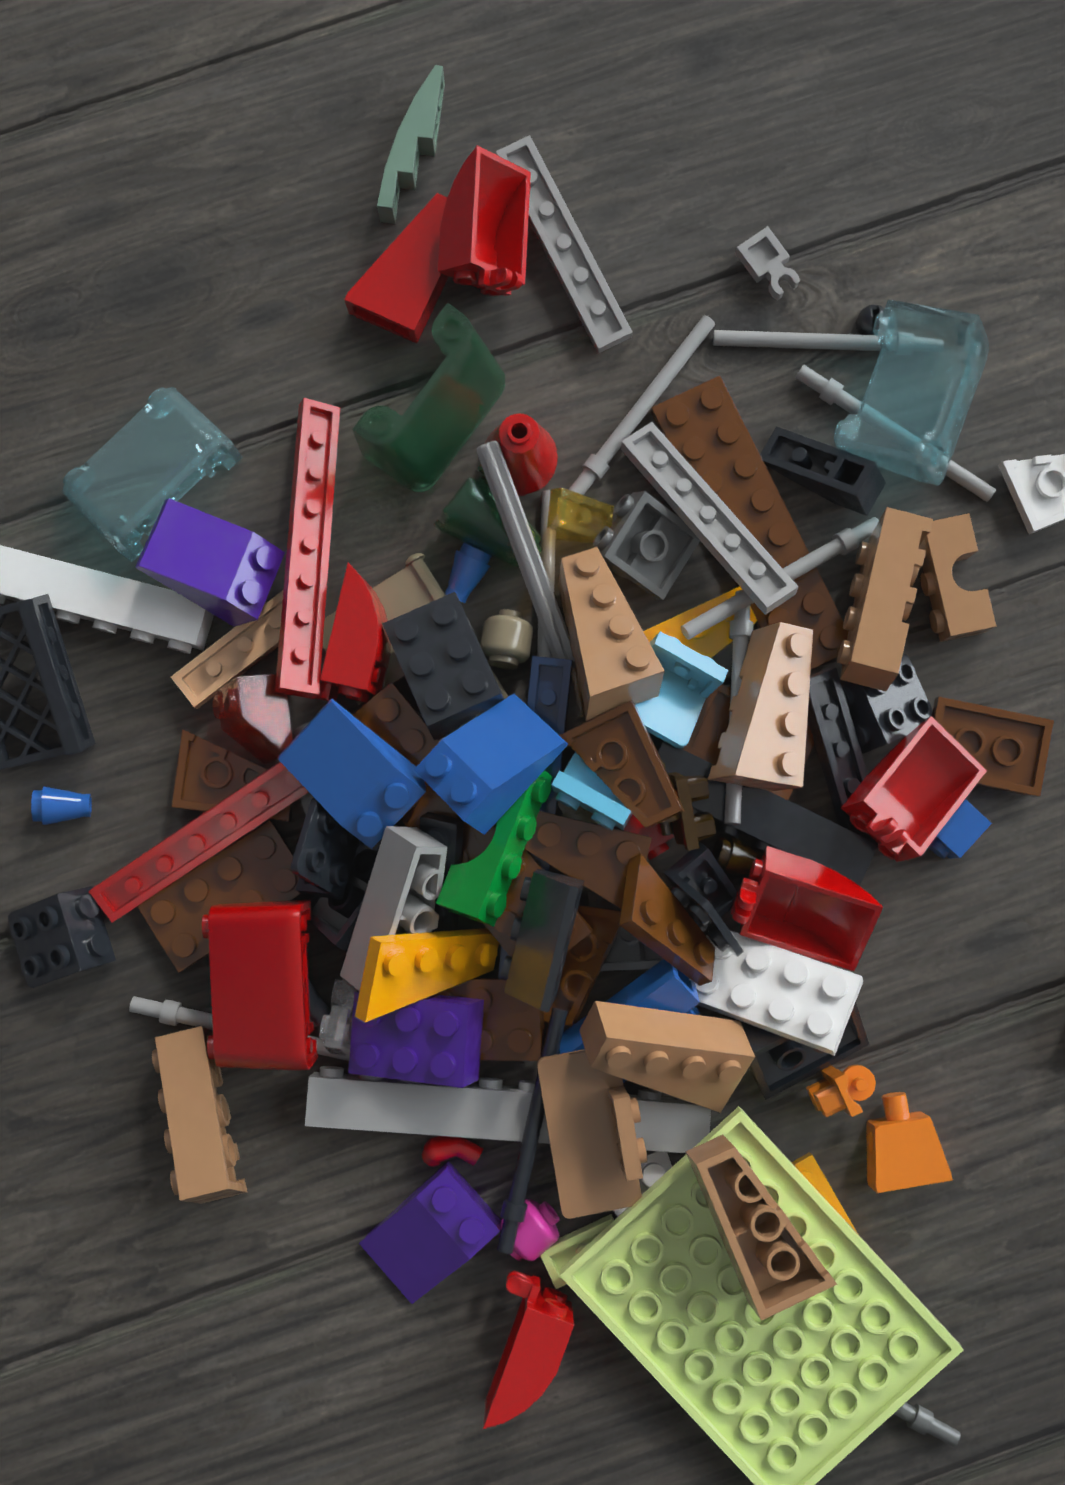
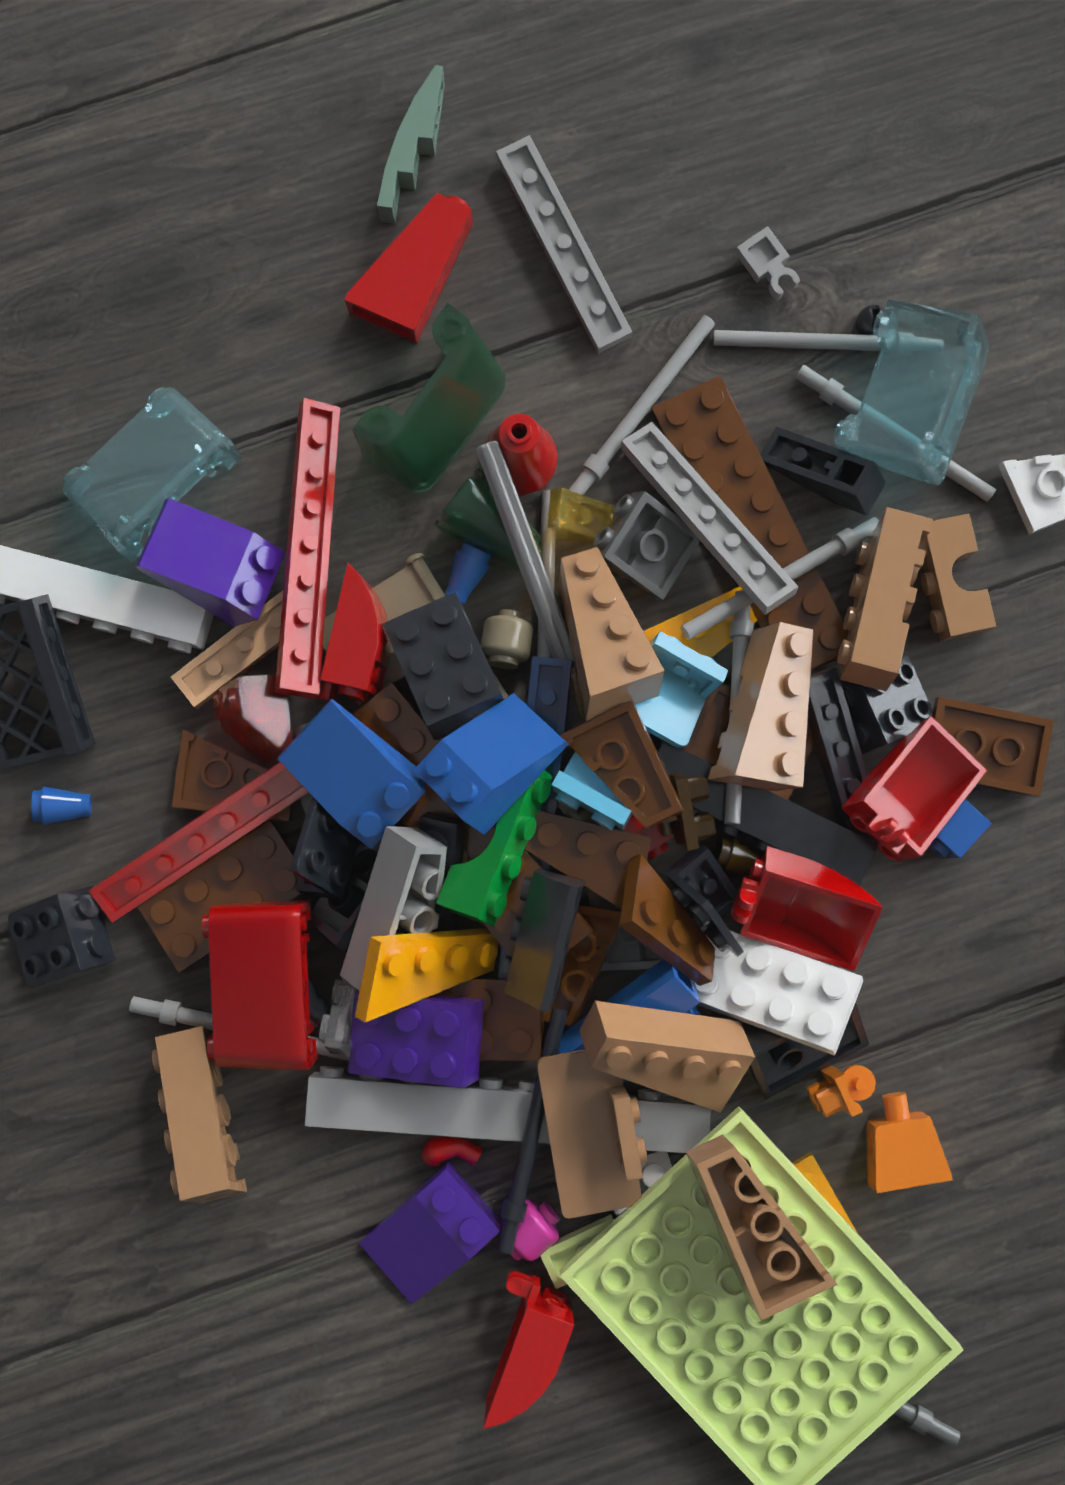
red piece [438,145,531,296] -> none

